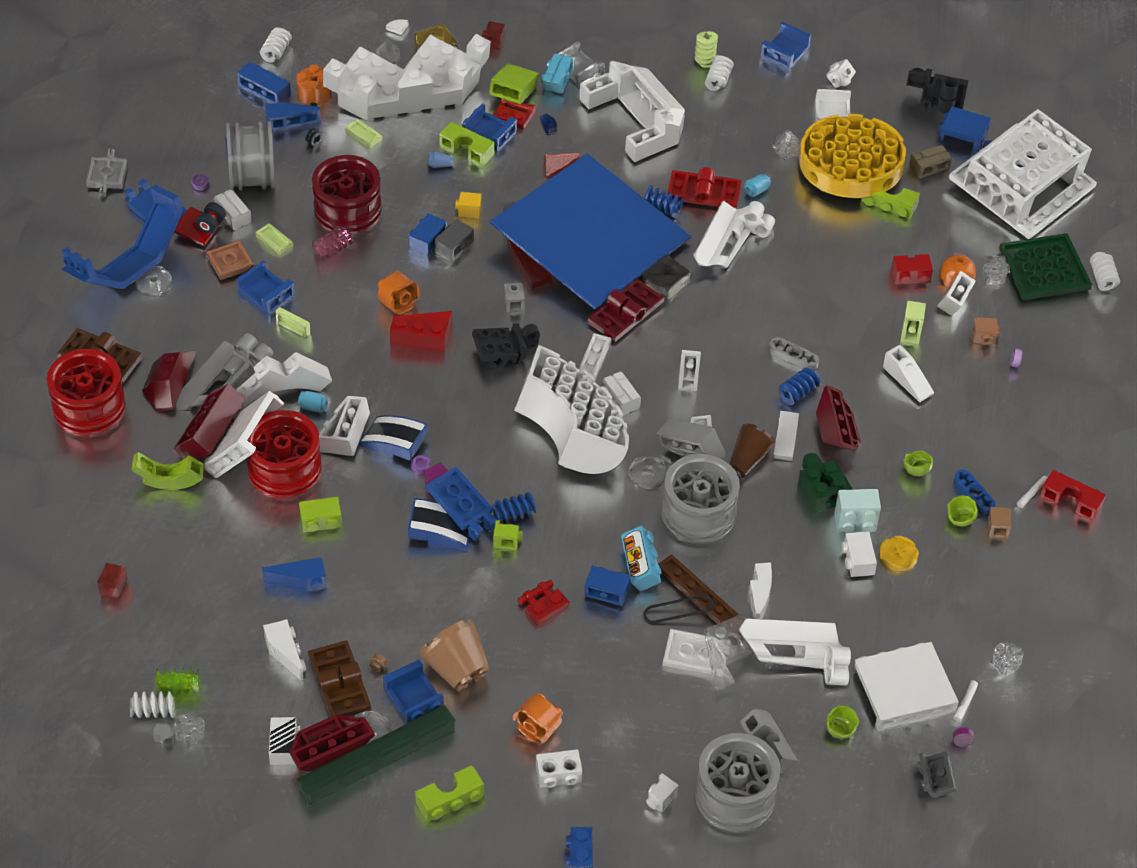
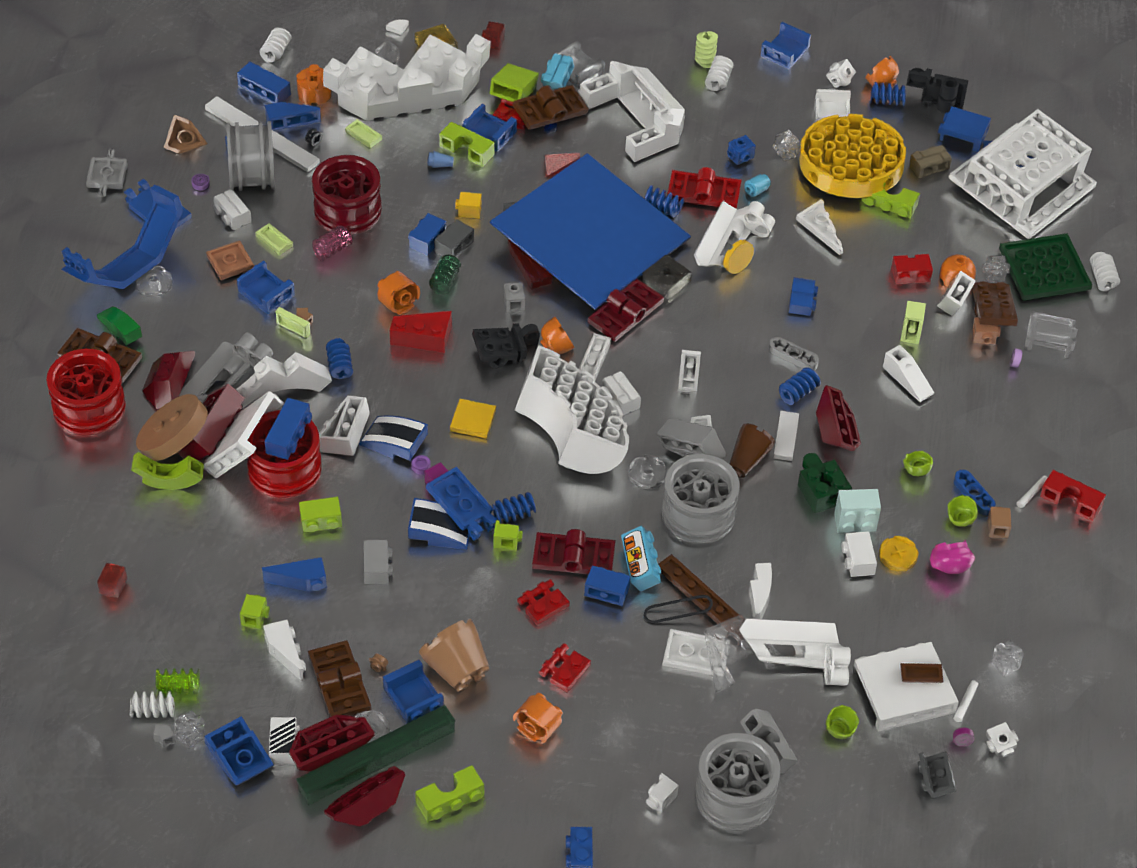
plate [174,202,226,246] -> none
medium azure brick [298,391,328,413] -> none
white brick [536,749,582,788] -> none
none -> green slope [97,306,142,345]
none -> medium nougat brick [136,394,208,461]
none -> medium nougat slope [164,115,208,154]
none -> blue slope [204,716,274,786]
none -> white tile [205,96,320,173]
none -> lime brick [240,594,270,629]
none -> blue brick [264,398,312,460]
none -> medium nougat piece [296,308,313,325]
none -> dark red wedge [324,766,405,827]
none -> blue piece [326,338,353,379]
none -> light grey brick [364,540,393,584]
none -> clear green piece [429,254,461,295]
none -> yellow tile [450,399,496,439]
none -> reddish brown plate [512,85,589,130]
none -> dark red plate [532,529,616,574]
none -> red plate [539,643,591,692]
none -> orange cylinder [540,317,575,354]
none -> yellow tile [723,240,754,274]
none -> blue brick [727,135,756,165]
none -> blue brick [789,277,818,316]
none -> white wing [796,199,843,255]
none -> orange cylinder [865,56,899,88]
none -> blue piece [870,82,906,107]
none -> reddish brown tile [900,663,944,683]
none -> dark pink helmet [930,540,975,575]
none -> reddish brown plate [972,281,1018,326]
none -> white brick [986,722,1019,757]
none -> clear panel [1024,311,1078,358]

